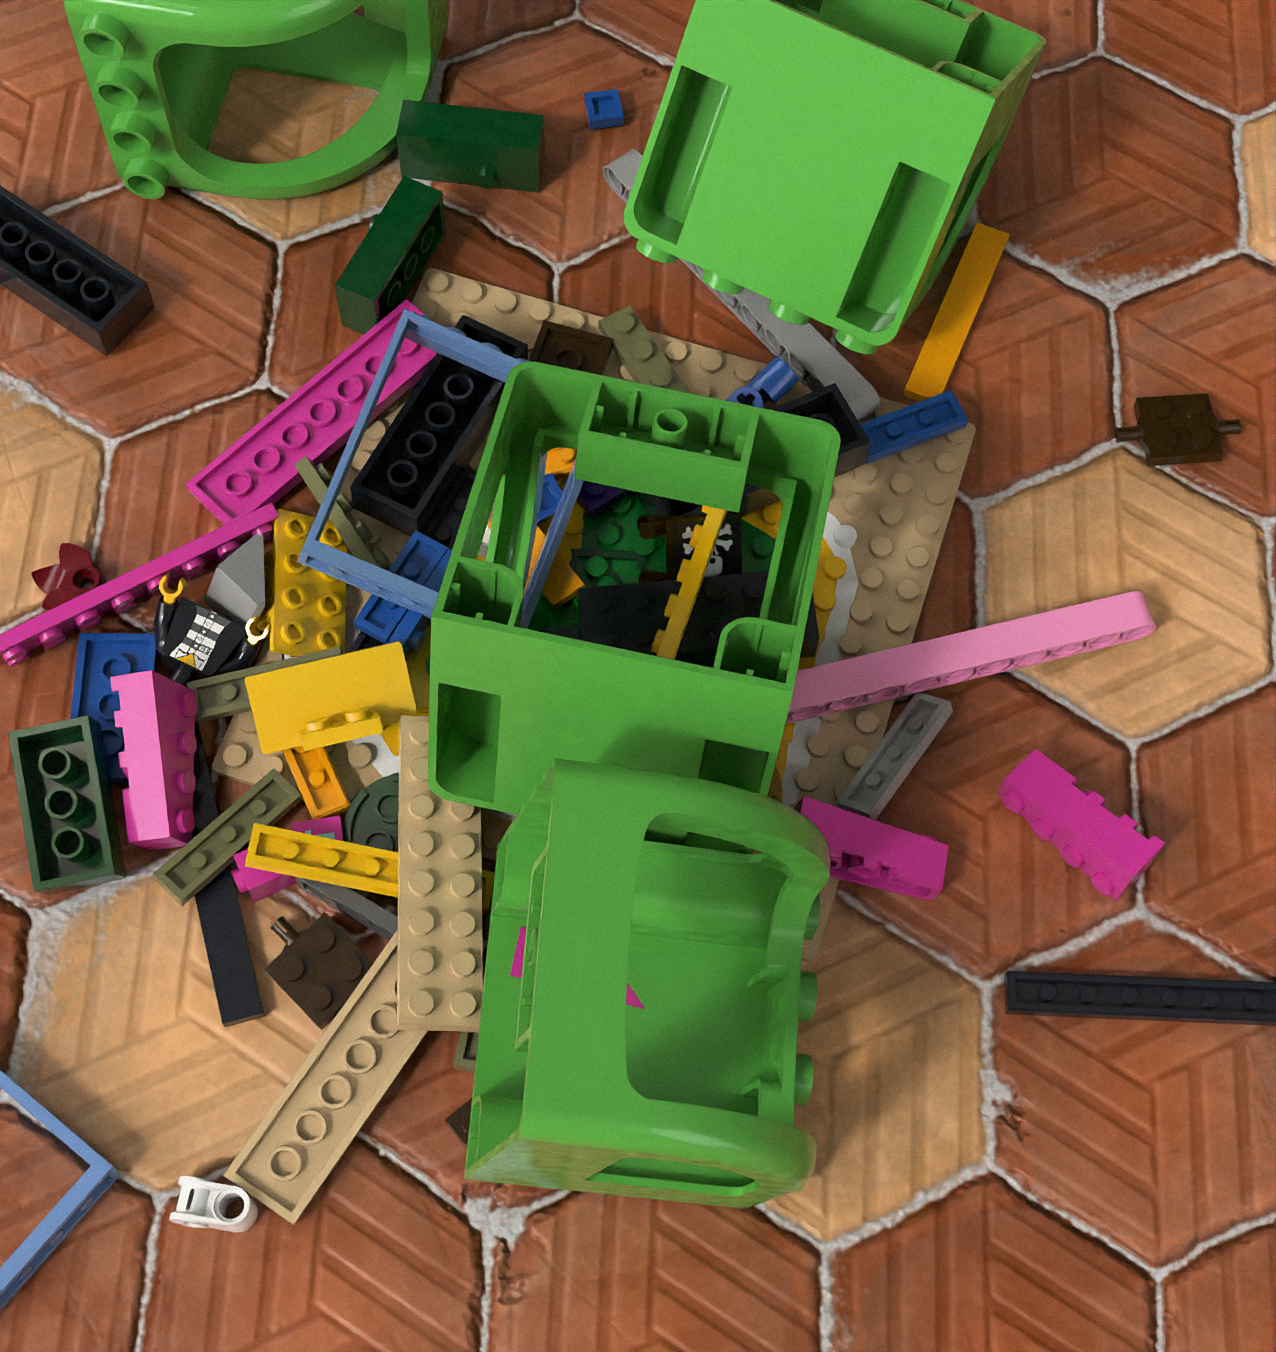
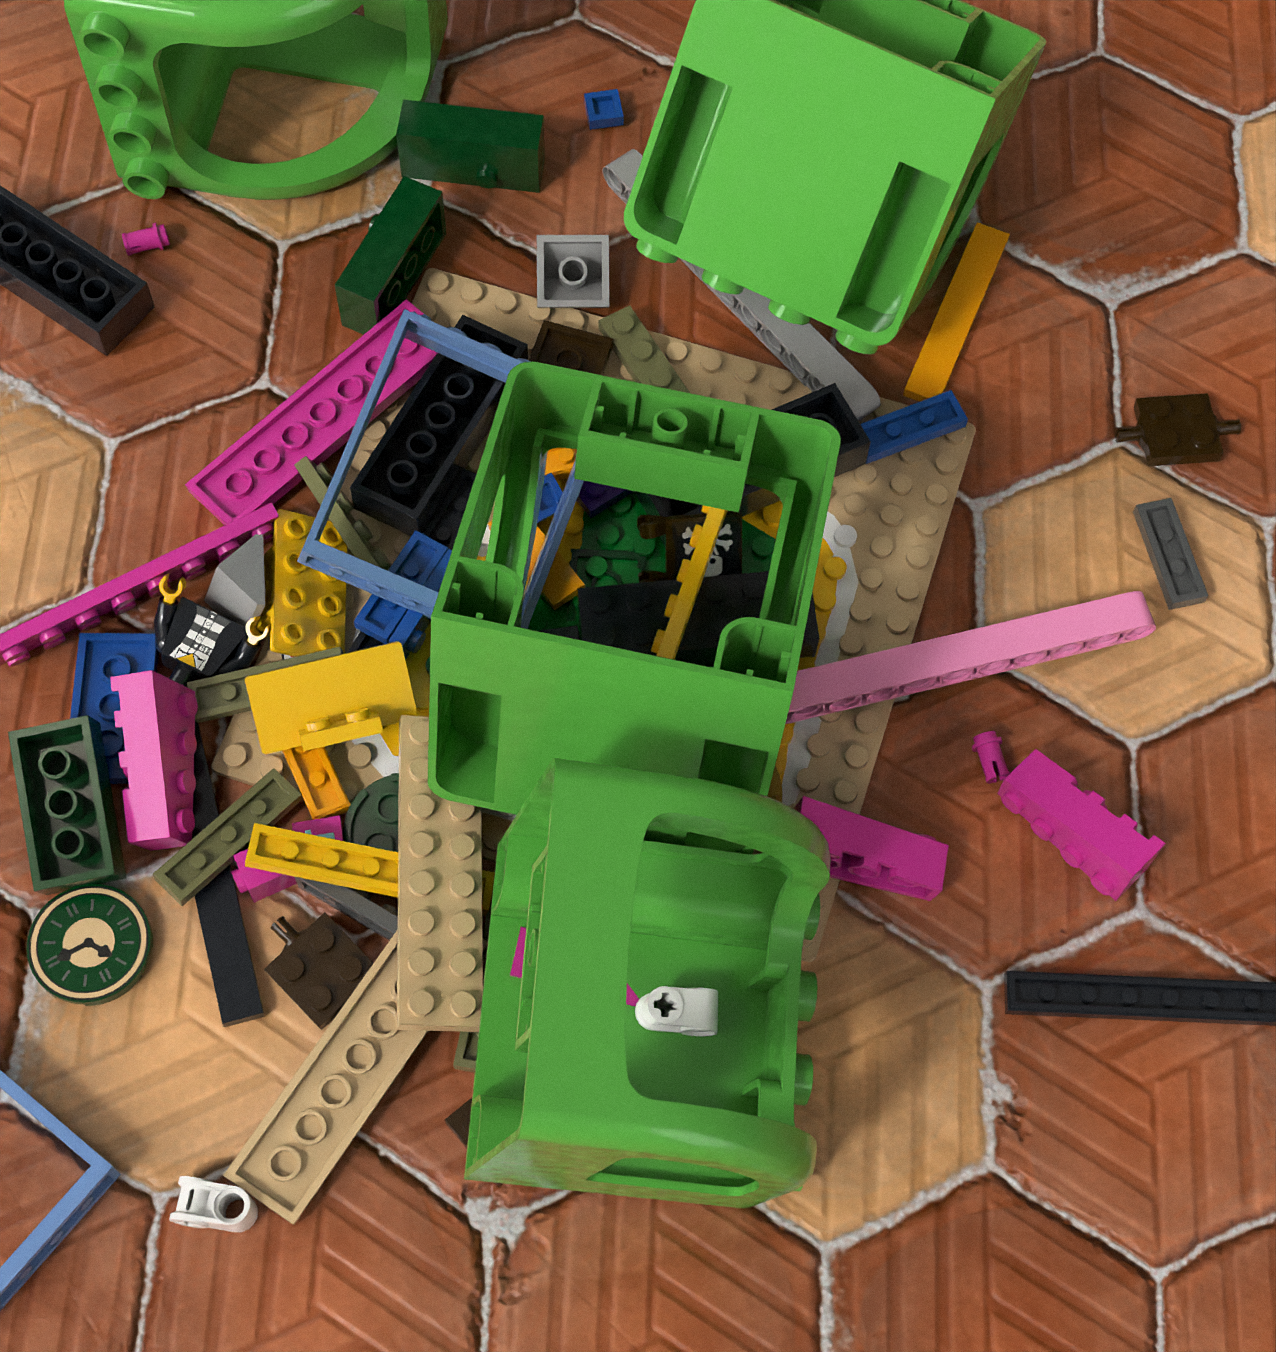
dark red plate [32,543,107,611] -> none
blue panel [725,356,799,409] -> none
light grey plate [836,692,953,820] -> none
none -> tile [27,884,153,1006]
none -> dark pink pin [122,222,170,256]
none -> light grey slope [537,235,609,308]
none -> white piece [635,986,718,1036]
none -> dark pink pin [972,731,1010,784]
none -> dark grey plate [1133,498,1208,610]

